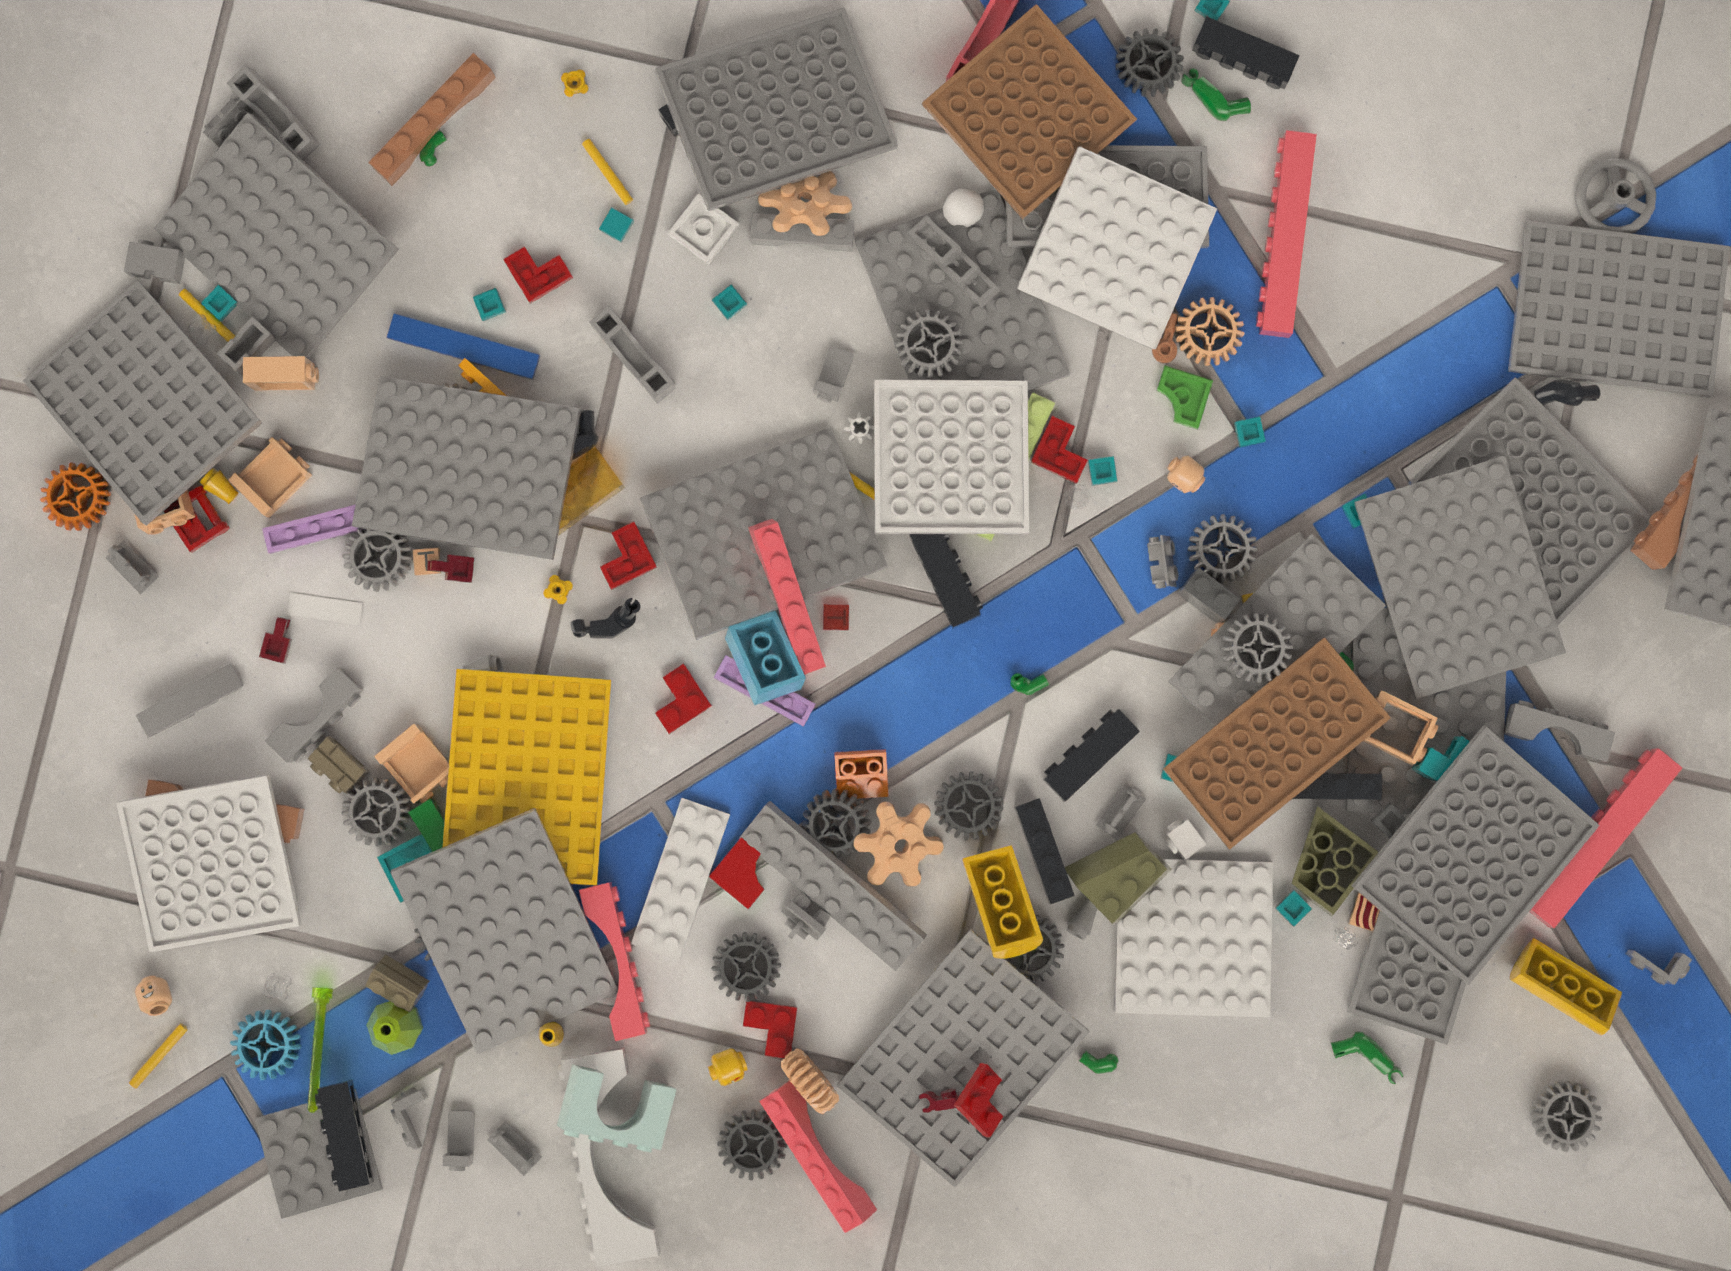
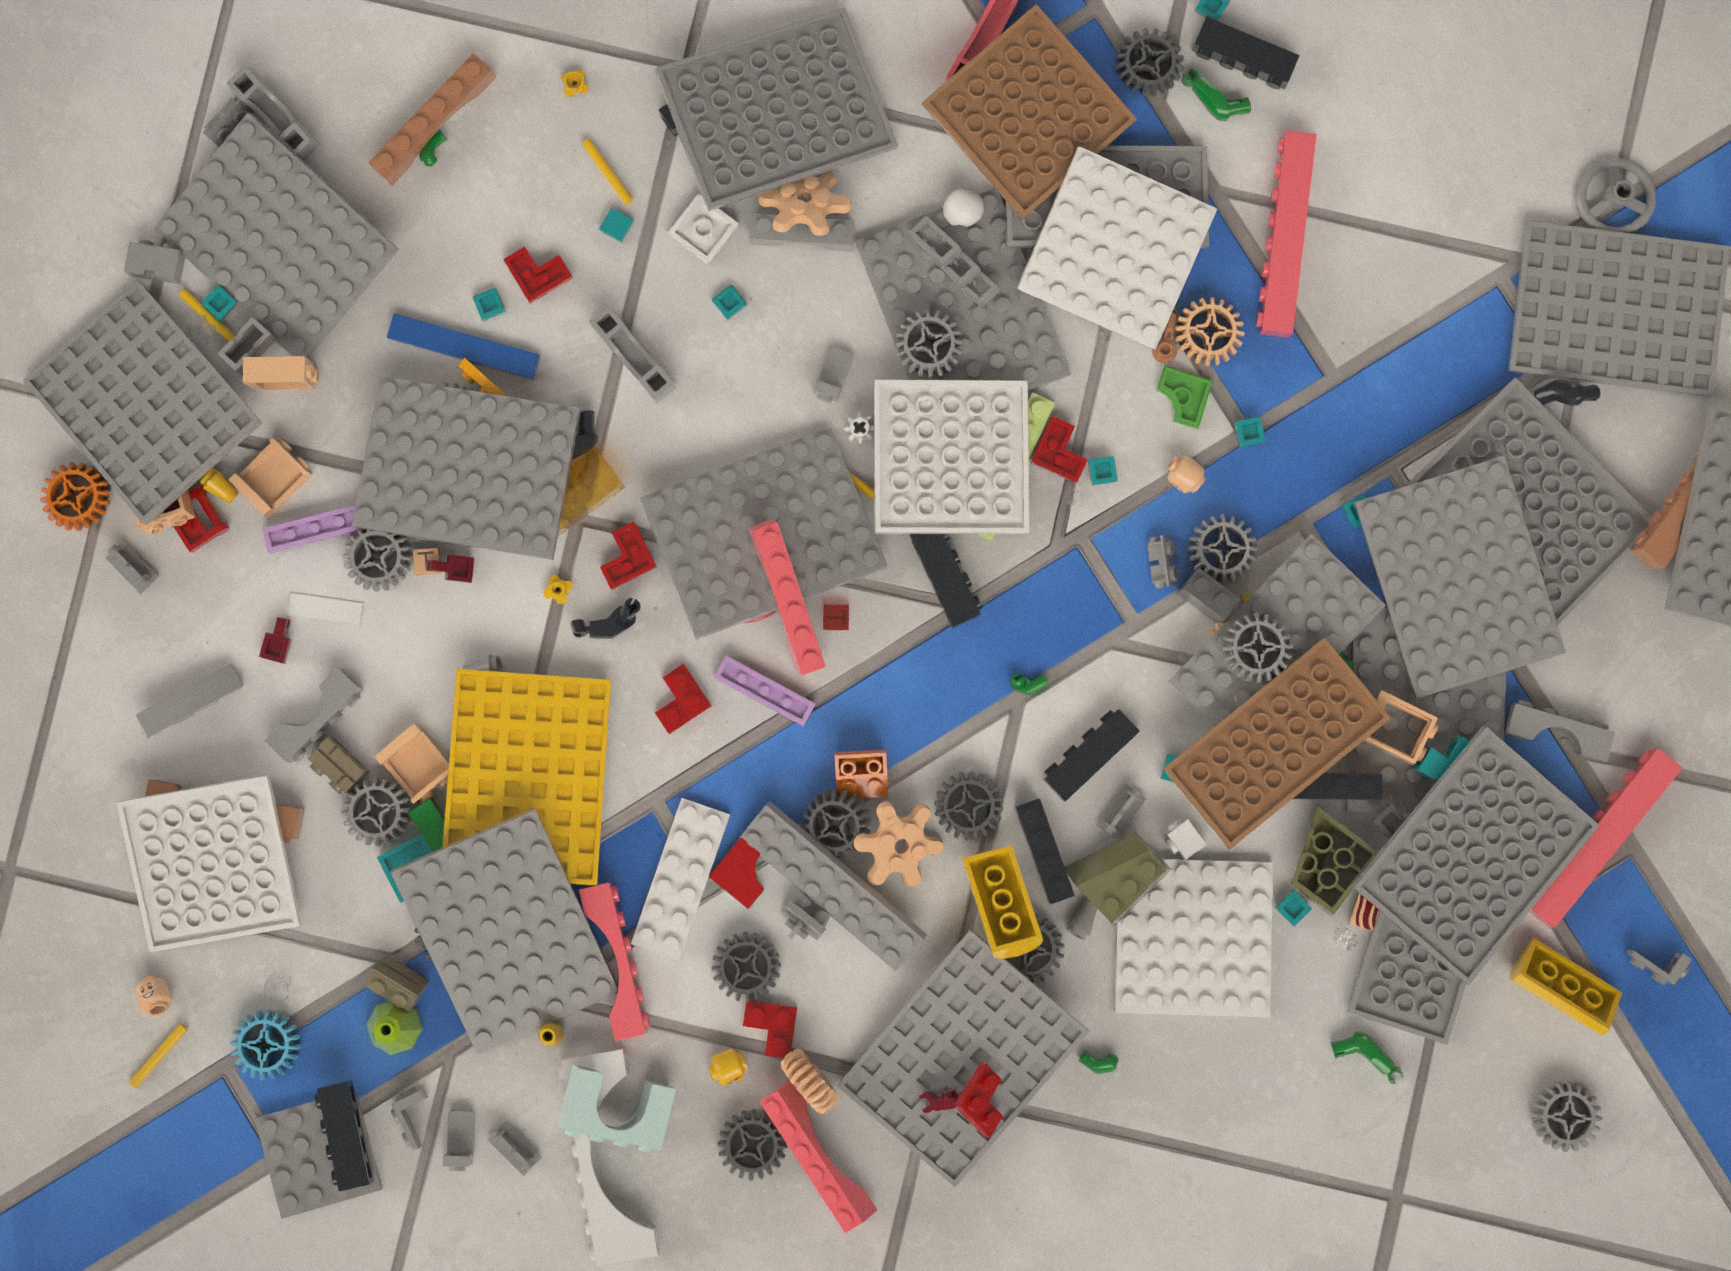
clear neon green piece [307,987,333,1113] -> none
medium azure brick [725,610,806,706] -> none

